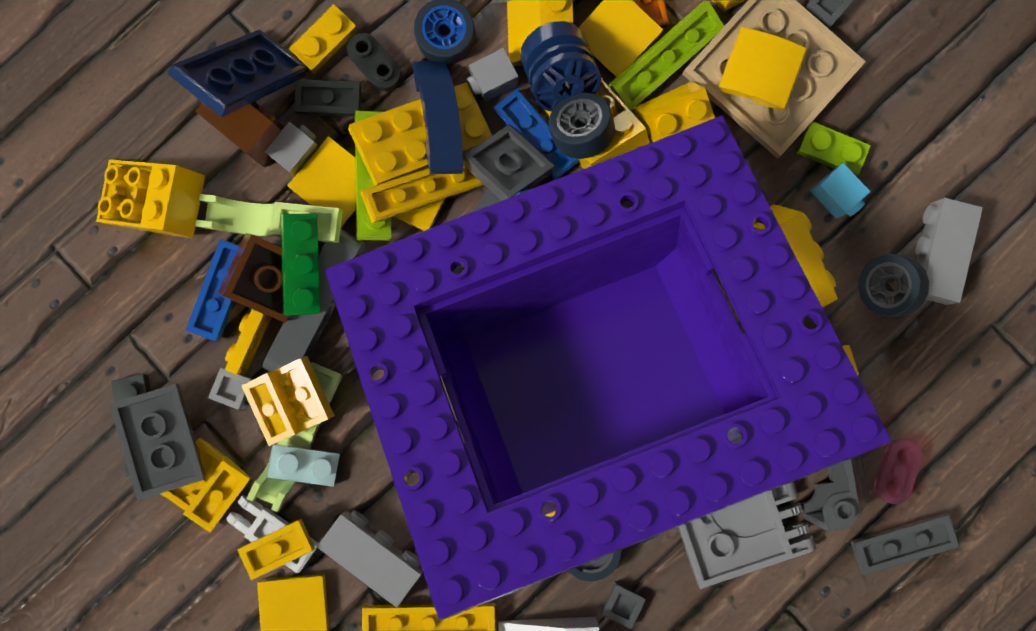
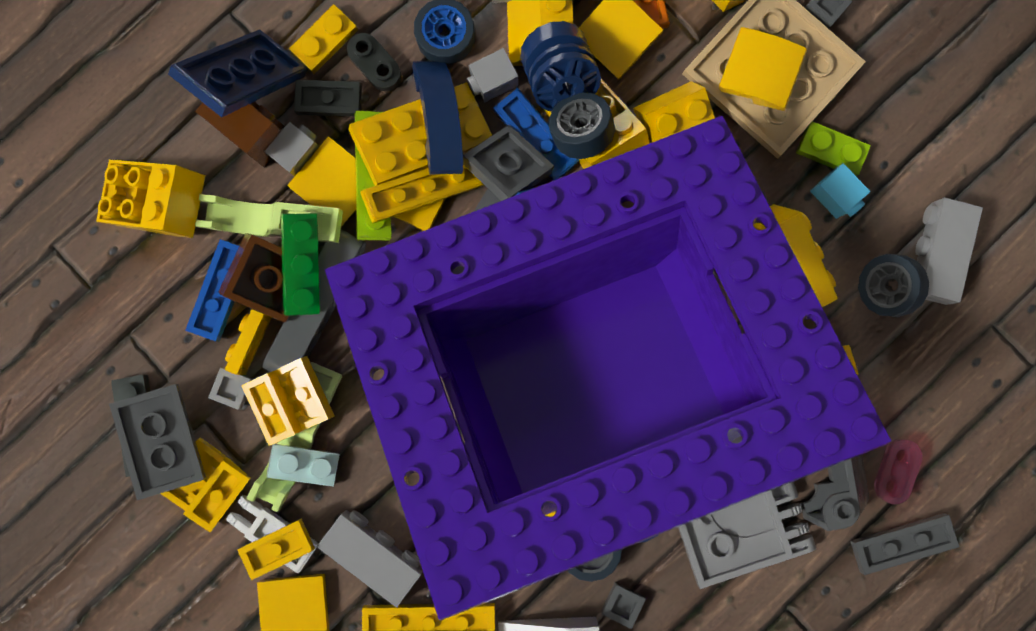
lime plate [608,1,724,111] -> none

